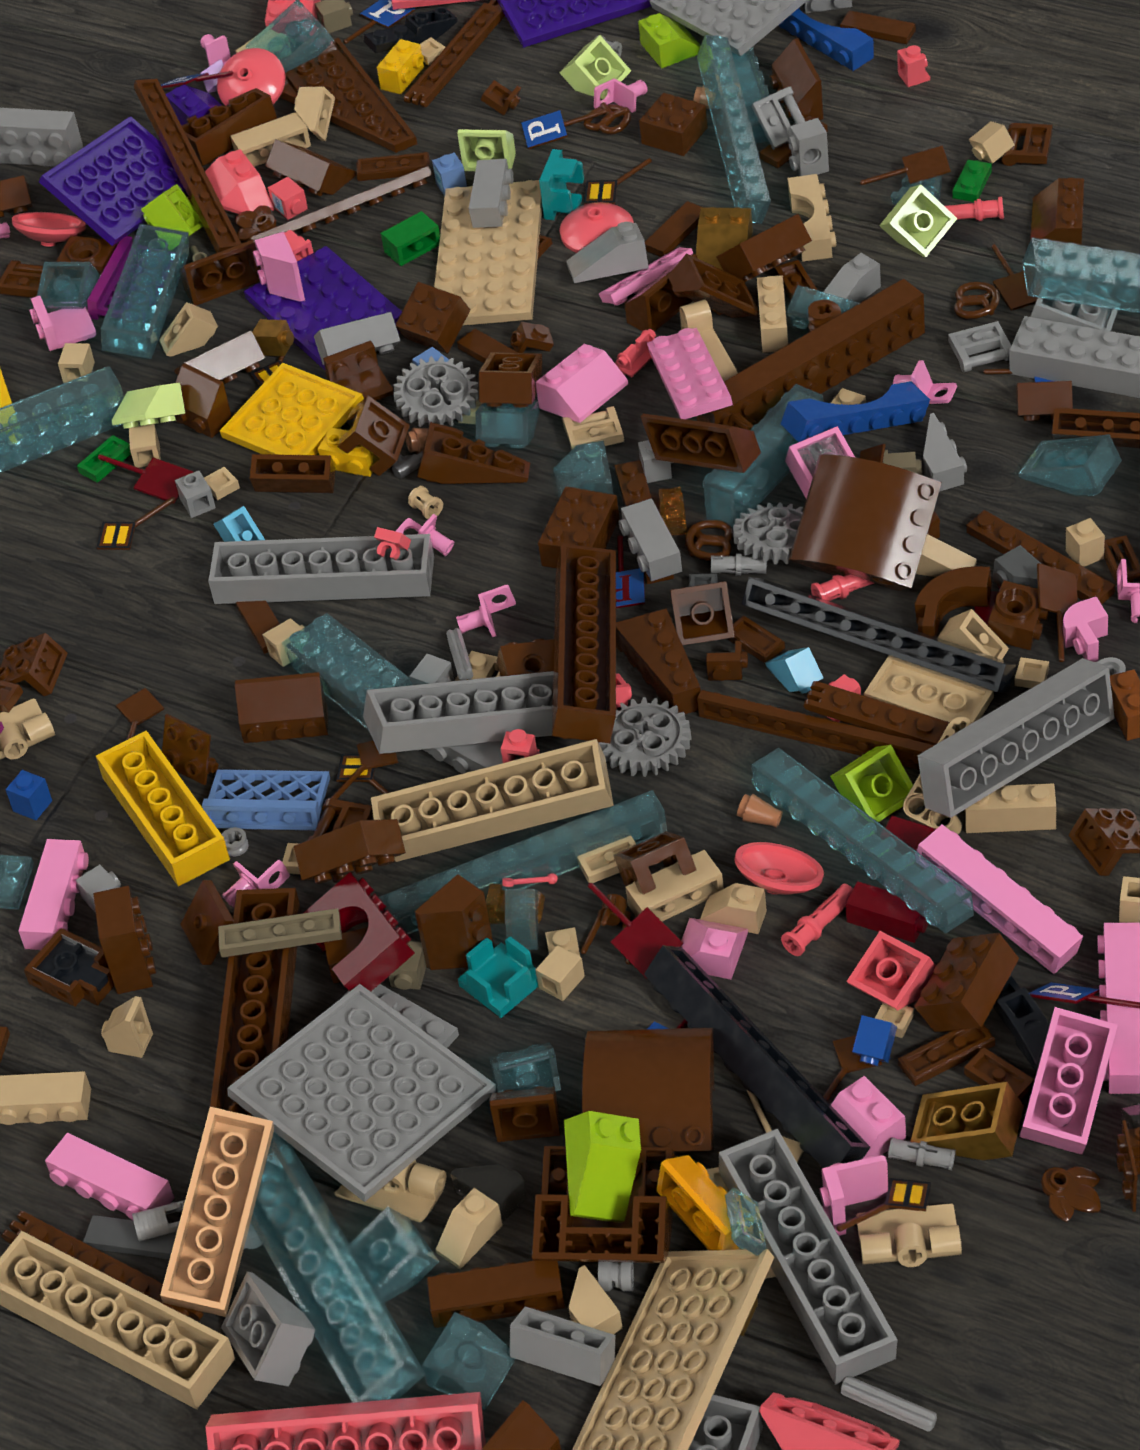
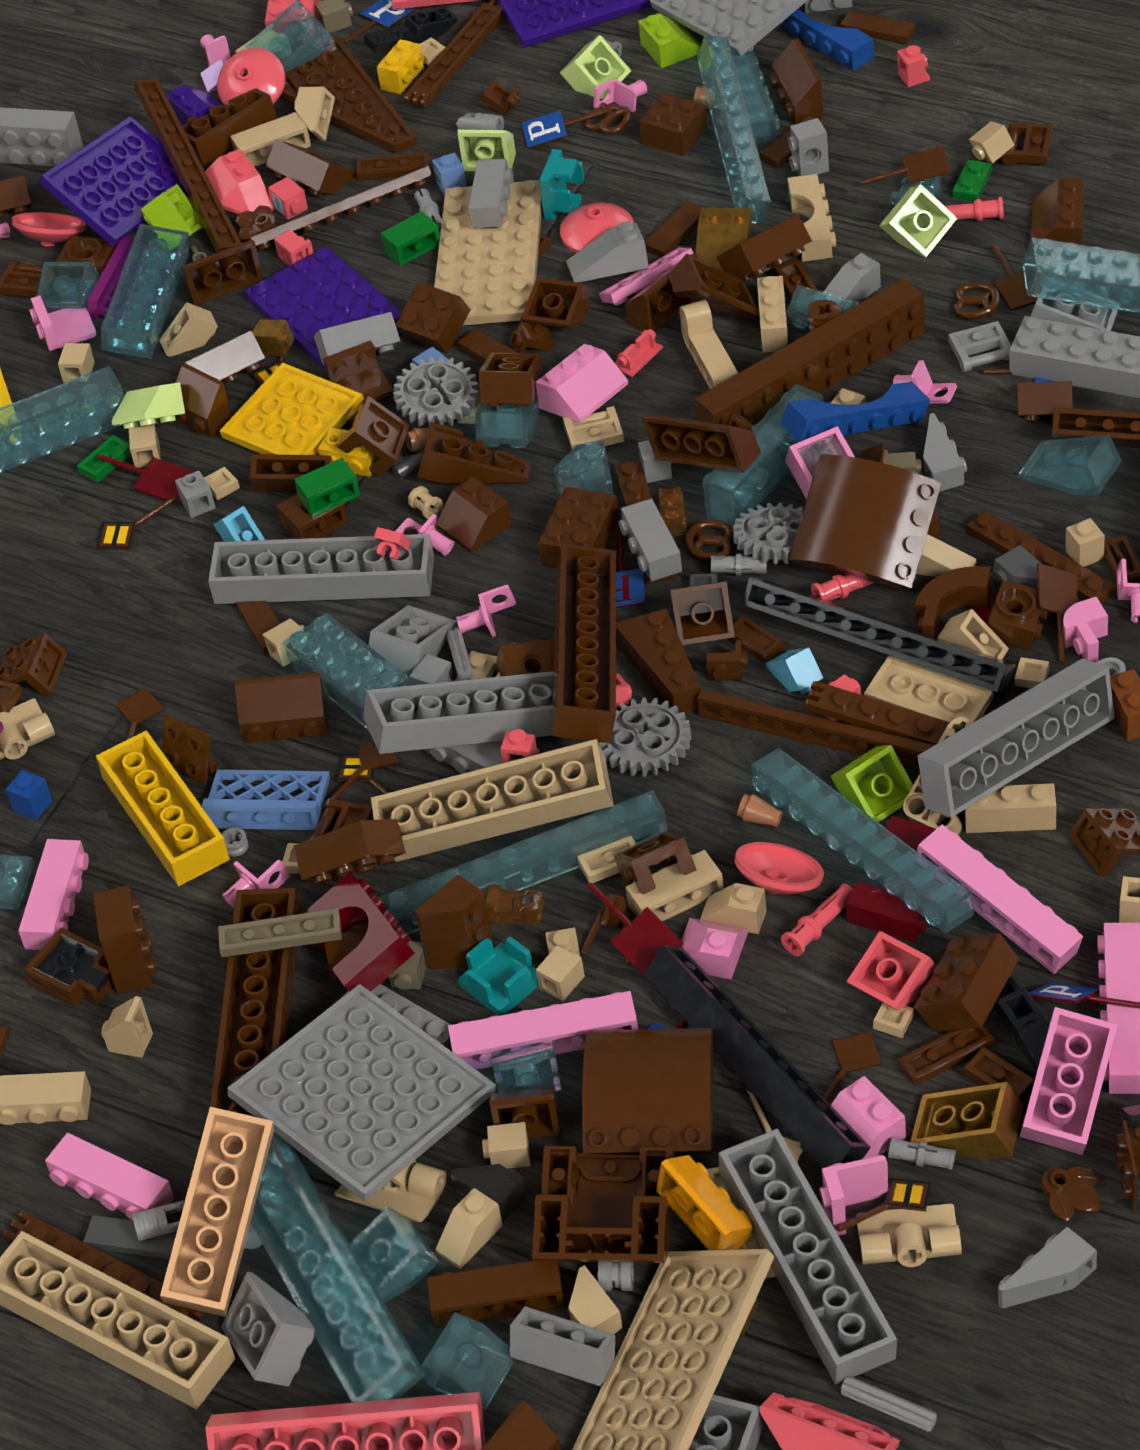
light grey brick [76,865,121,913] -> none
dark red piece [161,71,233,88] -> none
reddish brown plate [180,880,234,965] -> none
bright pink slope [253,232,305,302] -> none
coral hinge [502,873,558,887] -> none
clear light blue slope [505,889,538,950] -> none
lime slope [564,1111,641,1223] -> none
piece [584,158,652,205] -> none
bright pink plate [647,327,733,419] -> none
clear light blue plate [725,1188,766,1256] -> none
light grey plate [751,87,806,150] -> none
blue brick [852,1015,897,1066] -> none
none -> reddish brown brick [276,494,348,539]
none -> green brick [294,458,360,517]
none -> light grey slope [366,605,457,678]
none -> light grey pin [414,189,444,231]
none -> reddish brown slope [436,477,512,553]
none -> bright pink brick [448,991,638,1070]
none -> light grey hinge [456,112,504,130]
none -> tan brick [482,1122,530,1170]
none -> reddish brown slope [521,277,591,328]
none -> light grey slope [998,1227,1097,1309]

